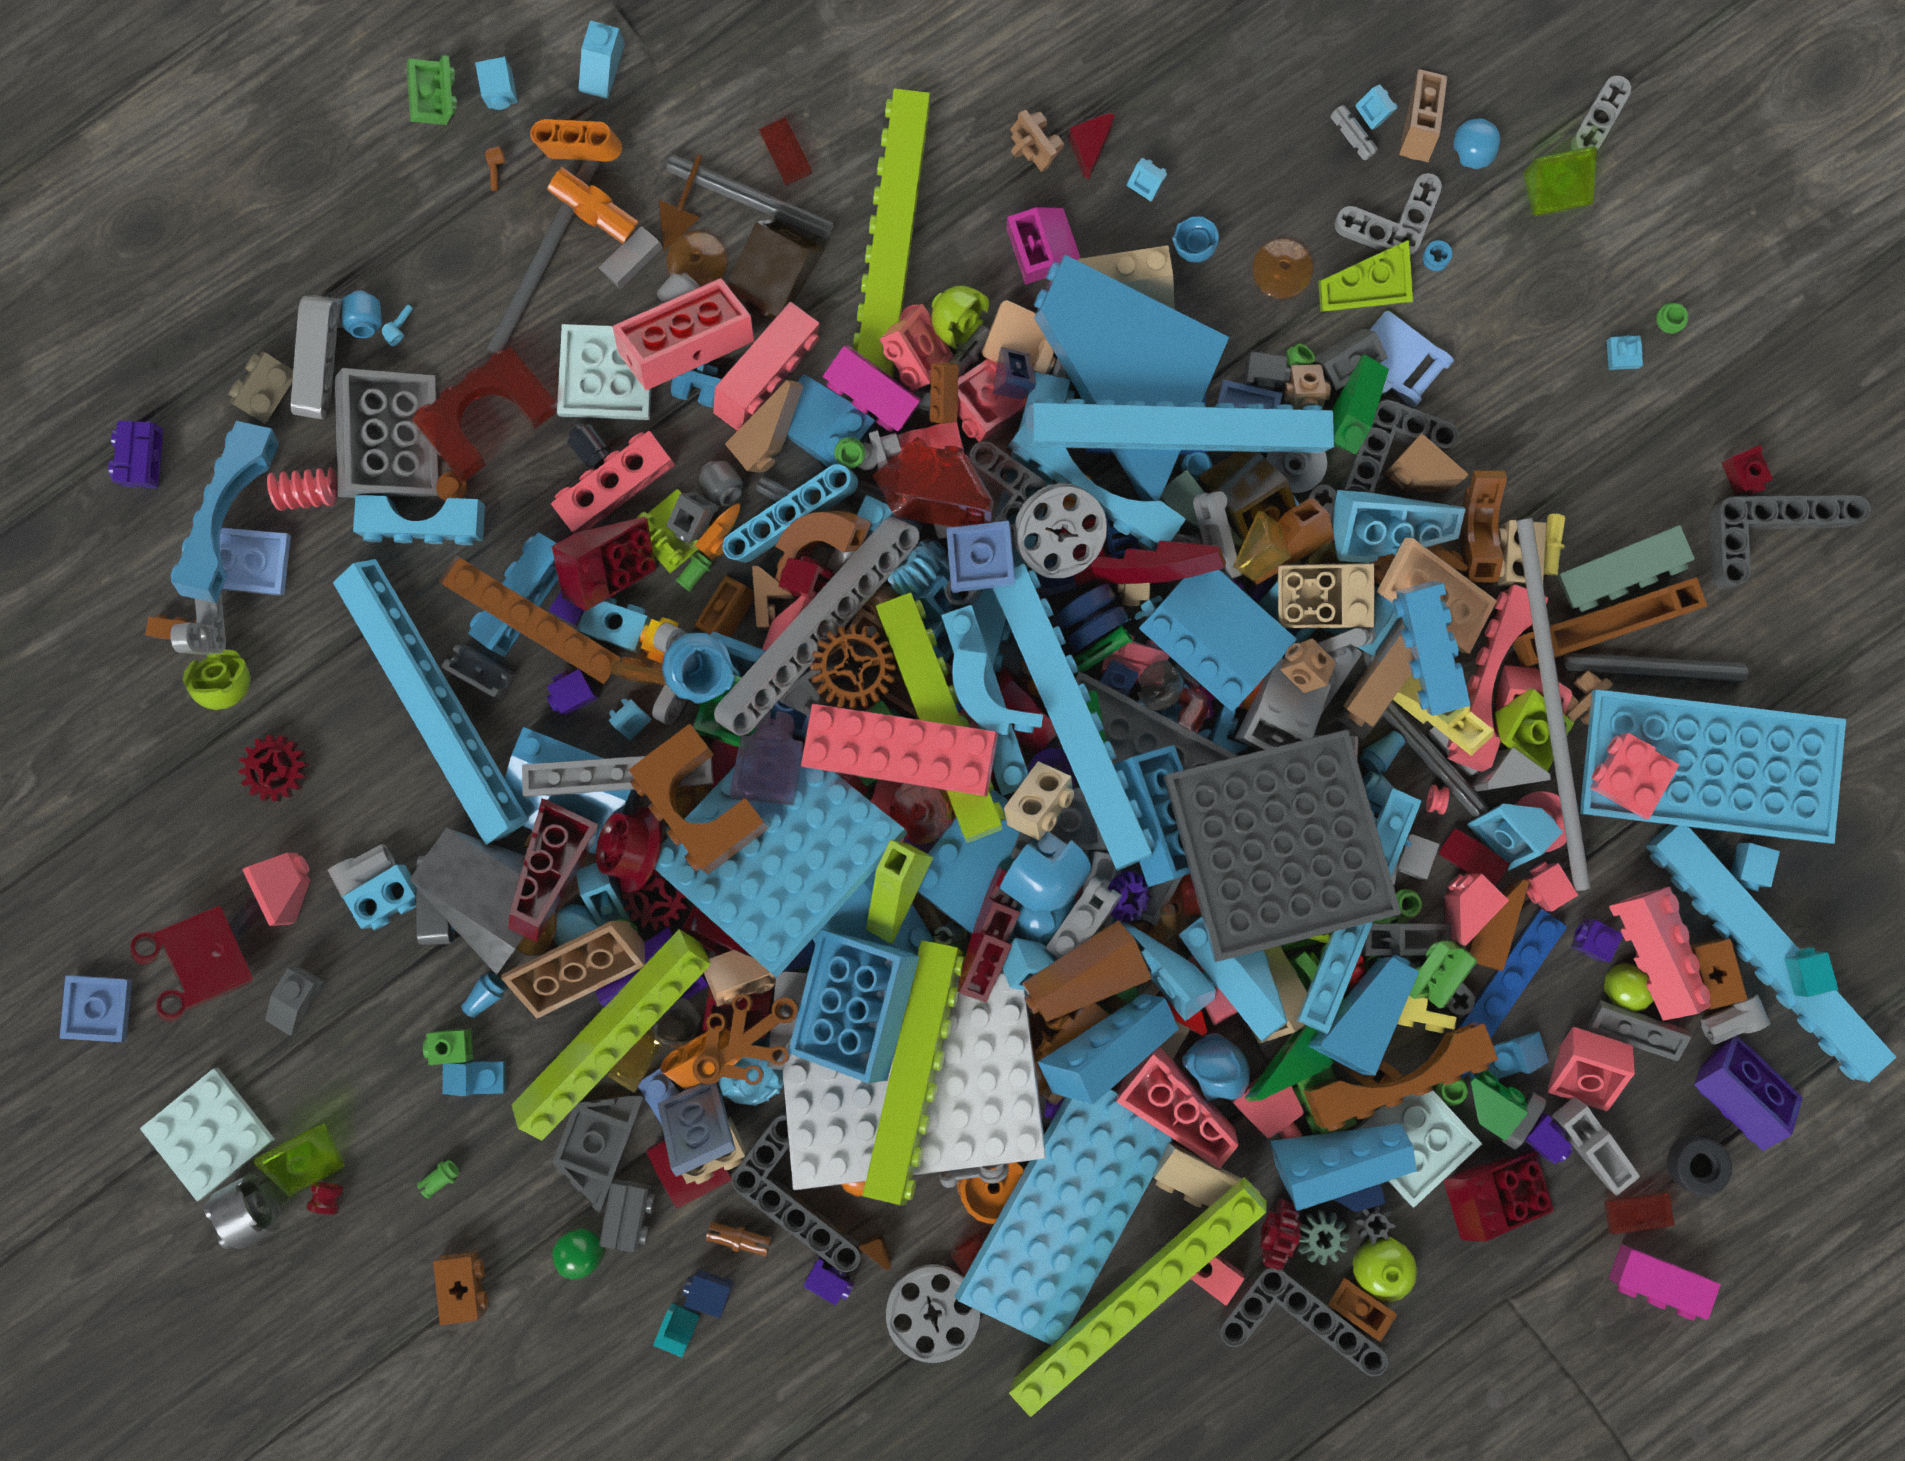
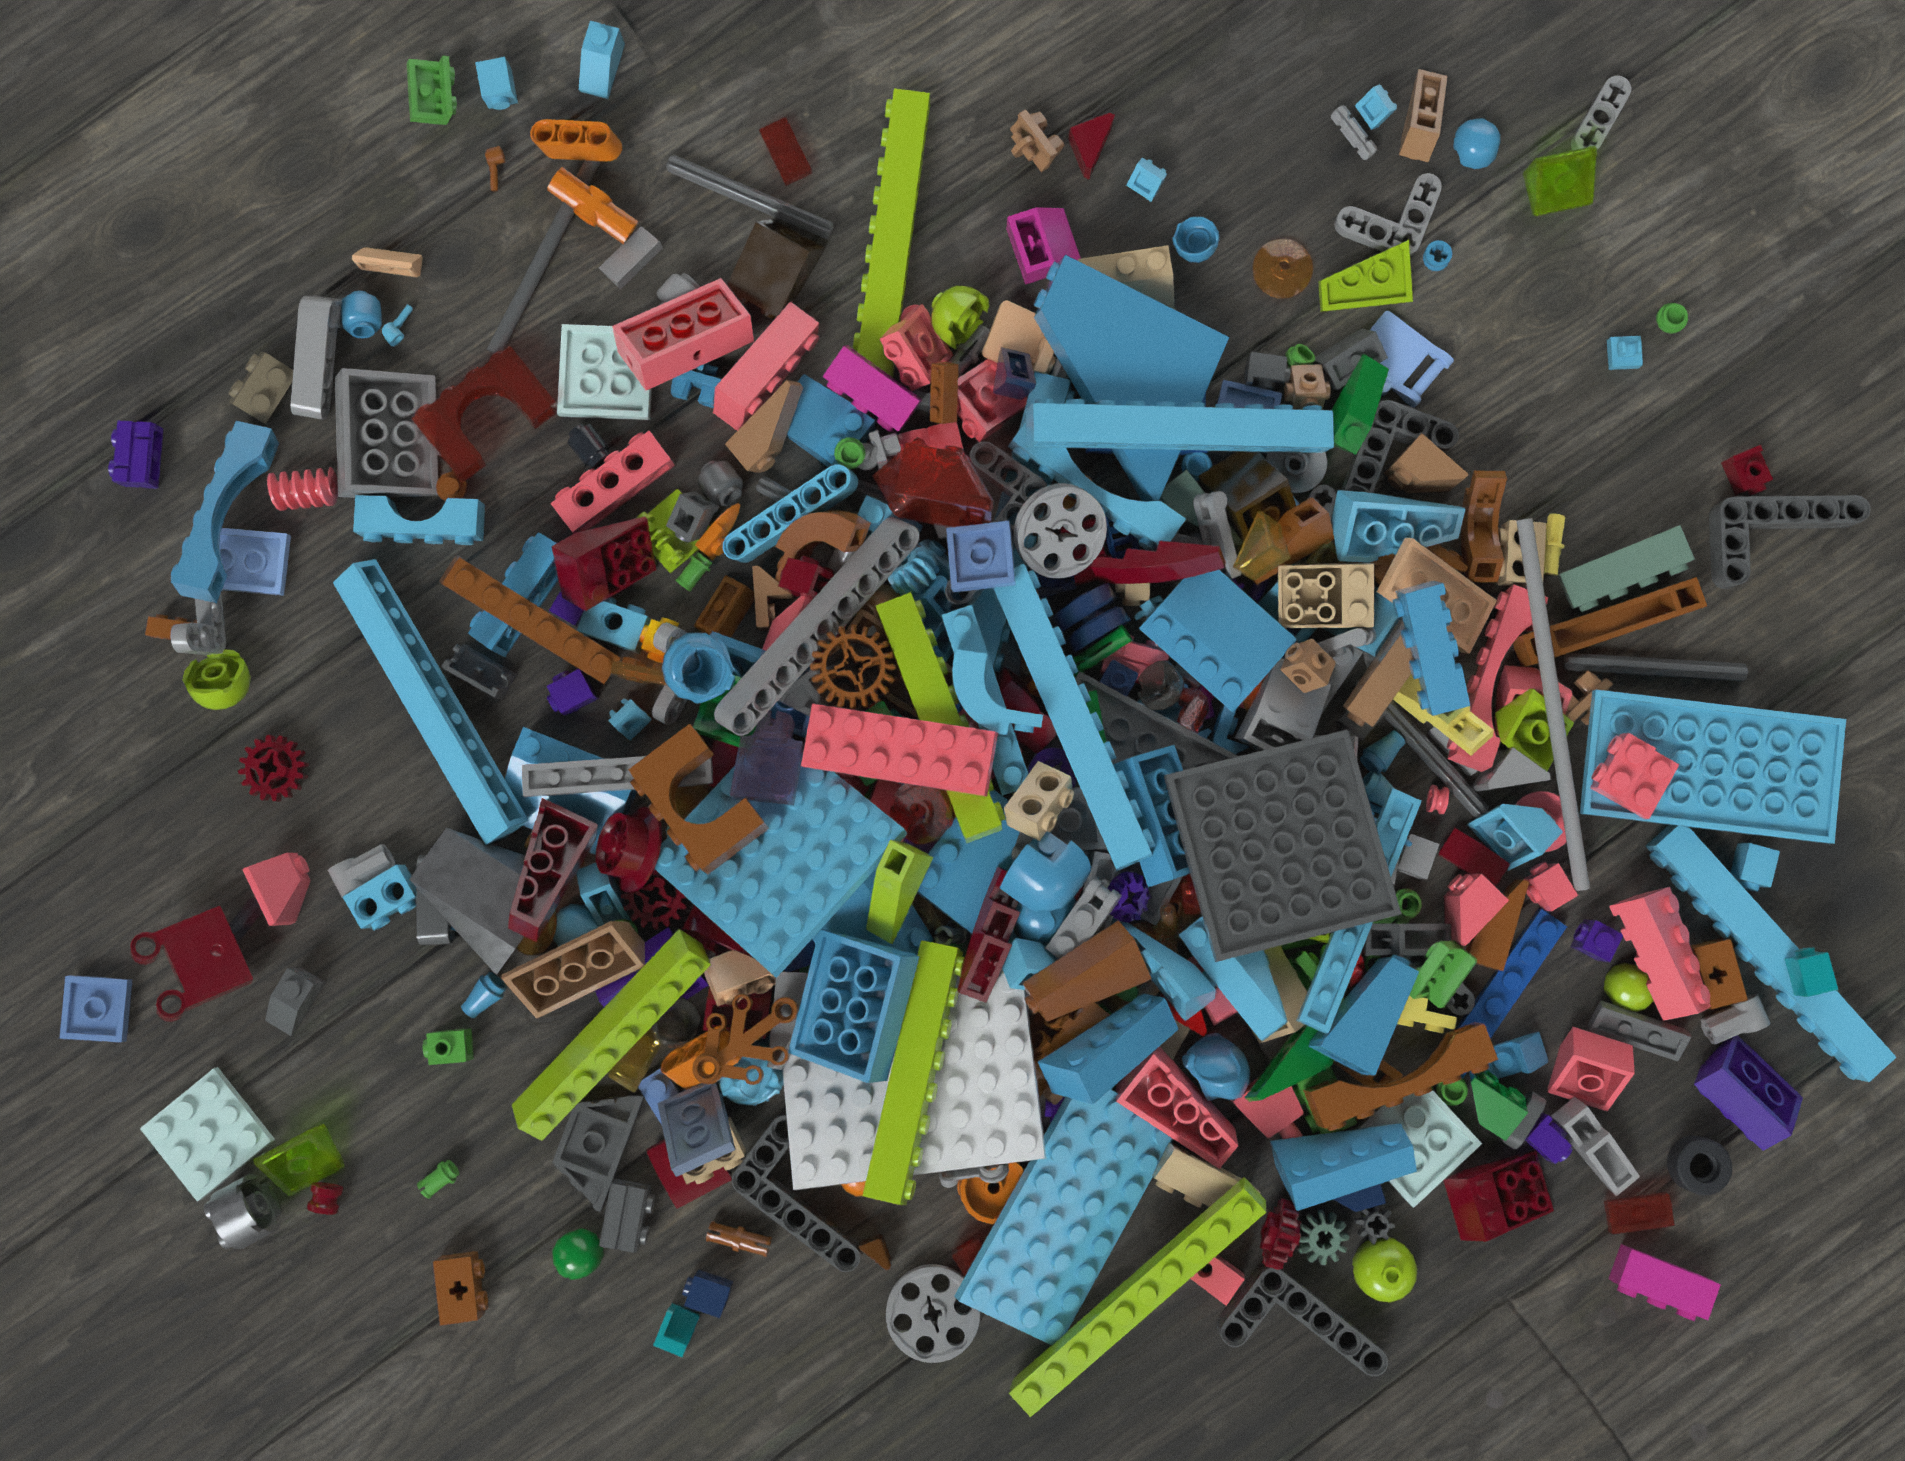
dark azure slope [443,1061,506,1096] -> none
reddish brown piece [658,154,703,251] -> none
clear orange dish [667,231,727,287] -> none
dark purple brick [803,1256,855,1306] -> none
dark orange slope [1328,1278,1397,1342] -> none
none -> light nougat slope [352,248,423,277]

